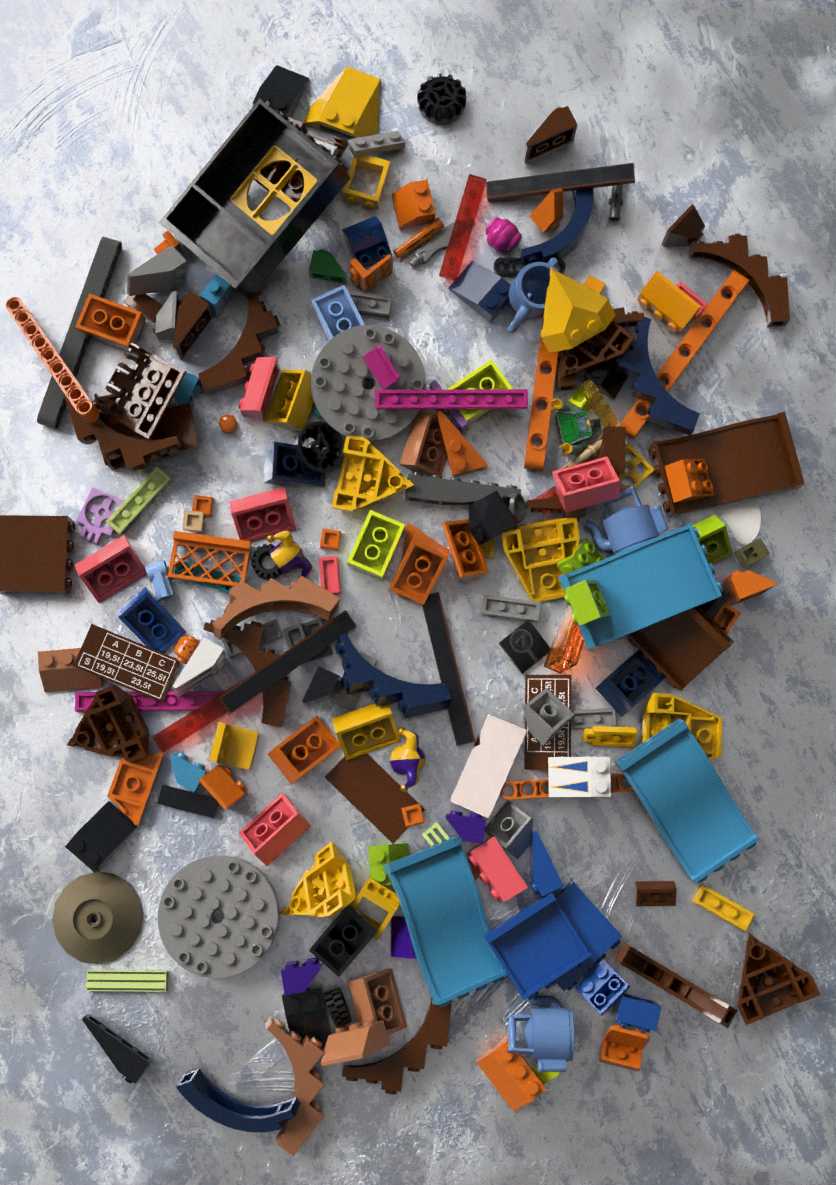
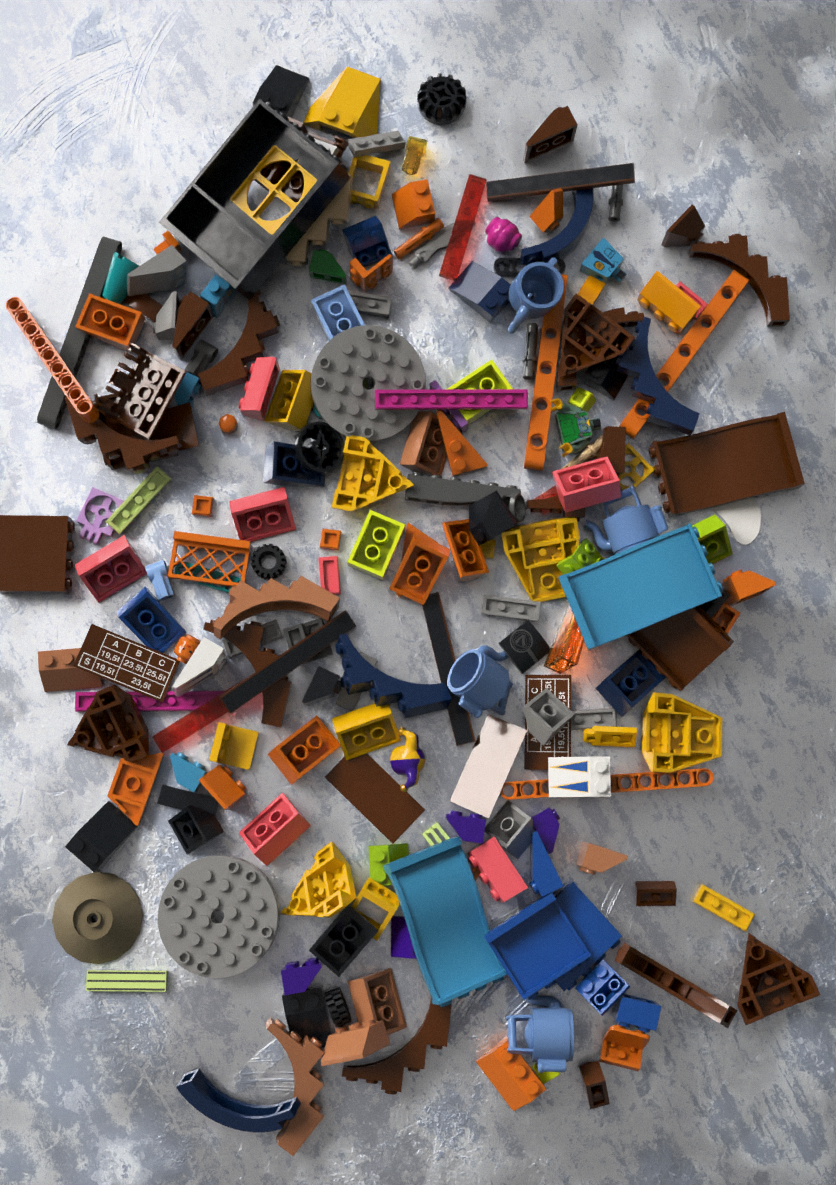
black slope [82,1014,153,1084] -> none
tan tile [182,510,205,532] -> none
piece [267,530,312,579] -> none
dark pink panel [362,345,401,390] -> none
orange tile [401,804,425,827] -> none
yellow wedge [541,267,615,353] -> none
lime slope [564,580,611,626] -> none
clear yellow beam [580,379,618,427] -> none
dark azure panel [614,719,760,883] -> none
orange slope [665,459,714,503] -> none
olive bracket [734,538,770,569] -> none
none -> teal cone [102,252,139,304]
none -> black slope [168,805,224,855]
none -> dark grey piece [184,339,218,377]
none -> tan arch [286,174,353,267]
none -> clear yellow piece [402,136,427,175]
none -> medium blue piece [447,645,513,718]
none -> dark grey pin [522,323,539,380]
none -> dark purple slope [531,807,560,854]
none -> nougat slope [575,842,628,875]
none -> reddish brown slope [579,1061,610,1110]
none -> dark azure torso [580,238,627,284]

